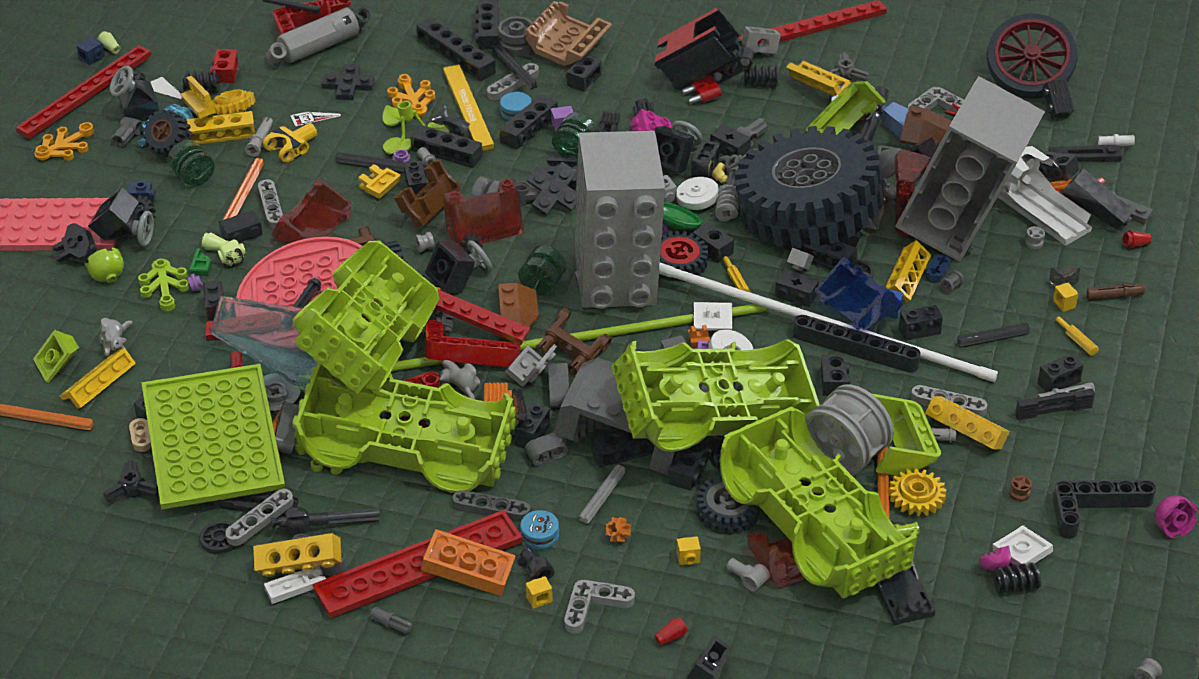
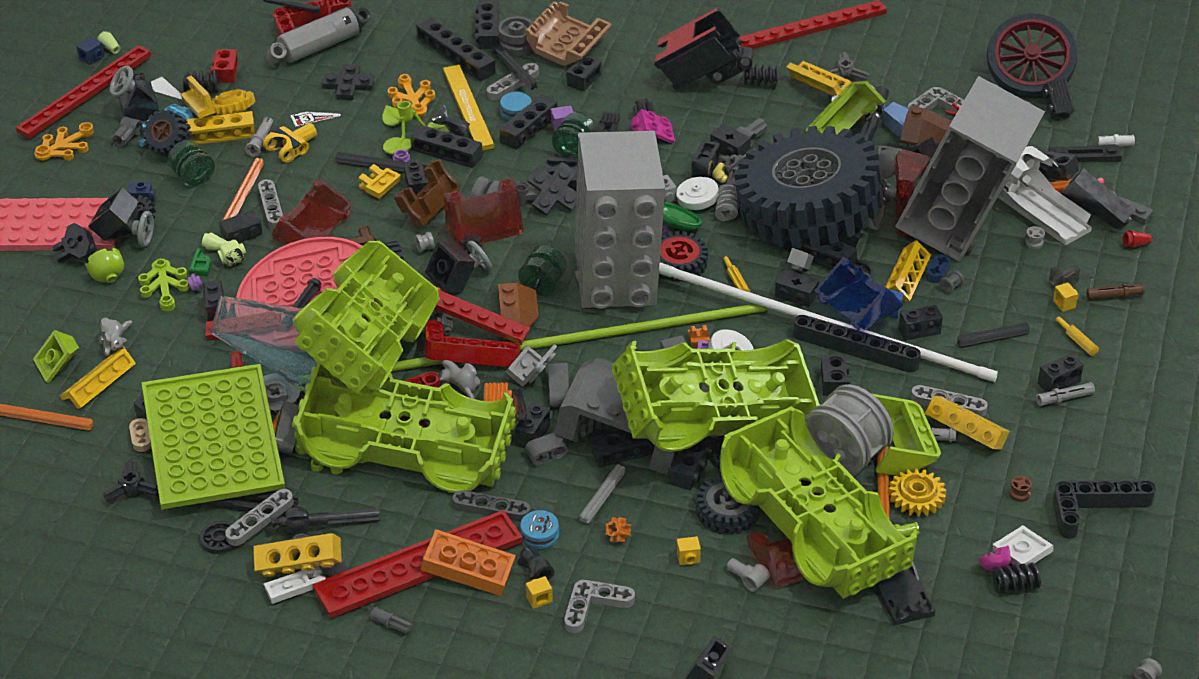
light grey pin [417,147,436,165] -> none
reddish brown connector [536,307,612,375] -> none
black piece [654,121,702,172] -> none
red cone [654,617,688,646] -> none
red piece [682,75,722,104] -> none
black brick [693,223,734,263] -> none
white piece [694,302,732,330] -> none
light grey brick [742,27,781,55] -> none
black container [1015,389,1095,420] -> none
dark pink cylinder [1155,496,1198,538] -> none

